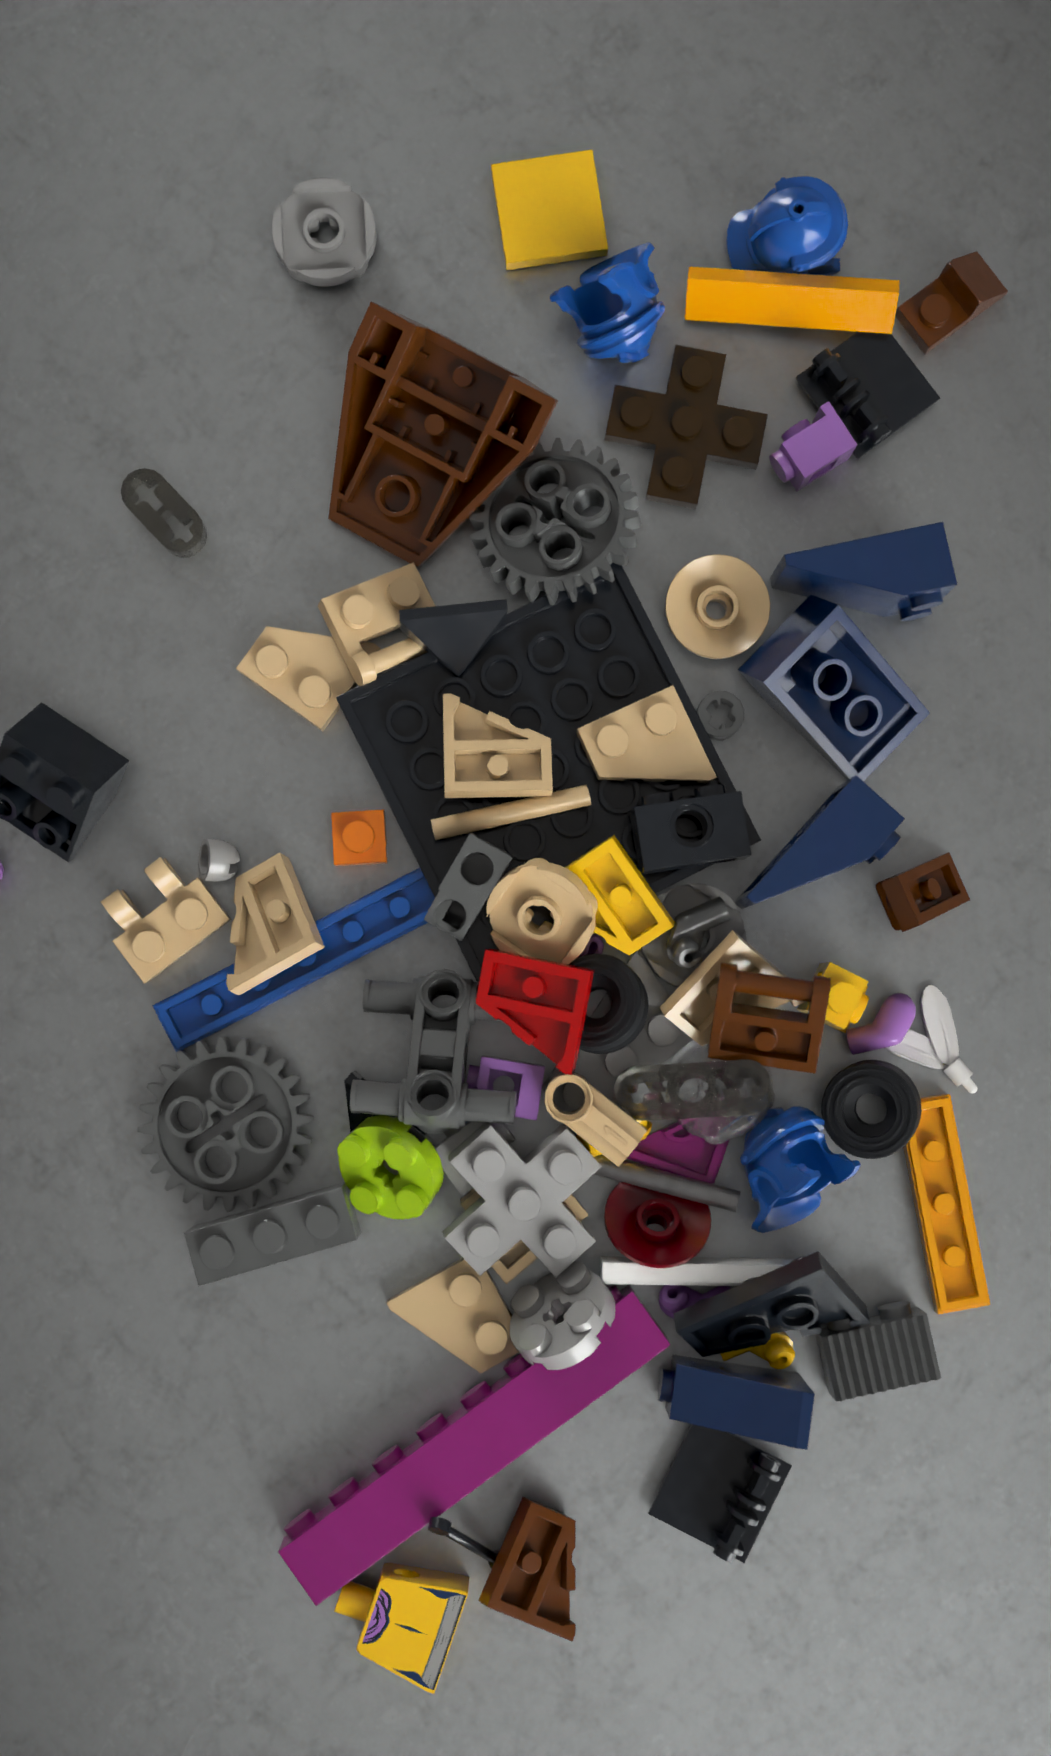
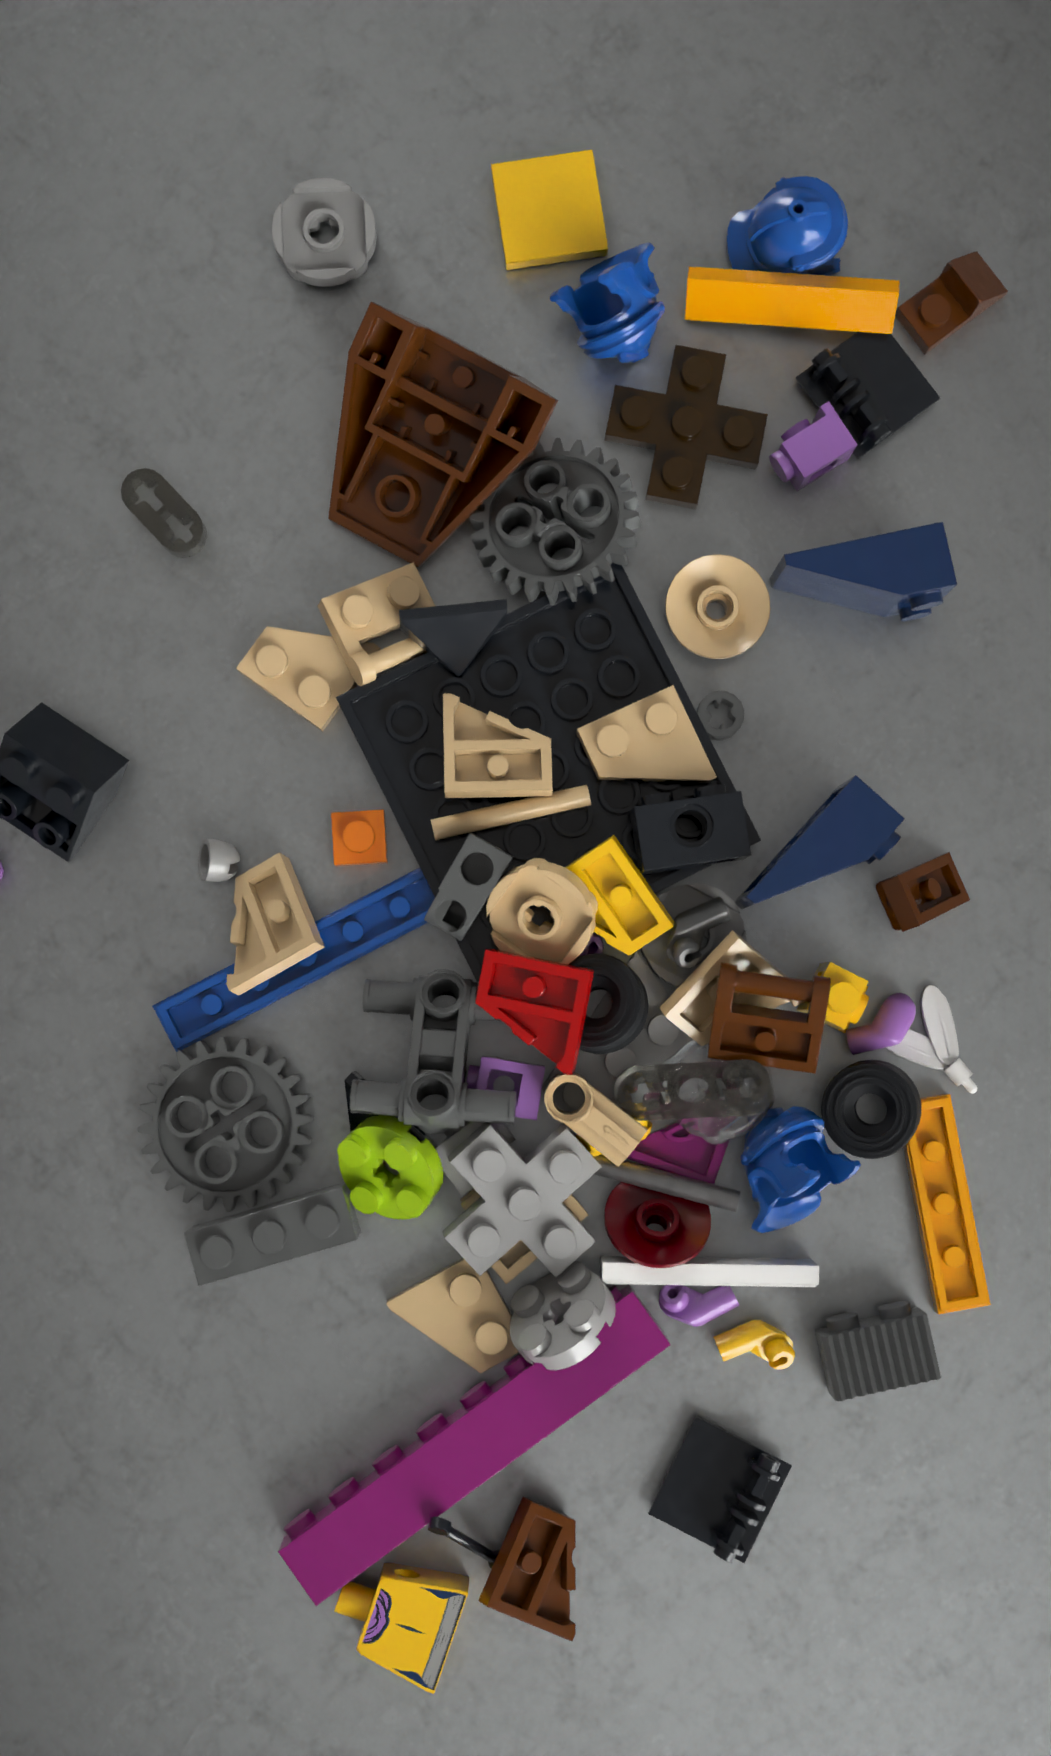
tan plate [101,857,232,983] -> none
dark blue slope [658,1355,815,1450] -> none
black wing [673,1251,870,1357] -> none
dark blue slope [738,595,930,782] -> none

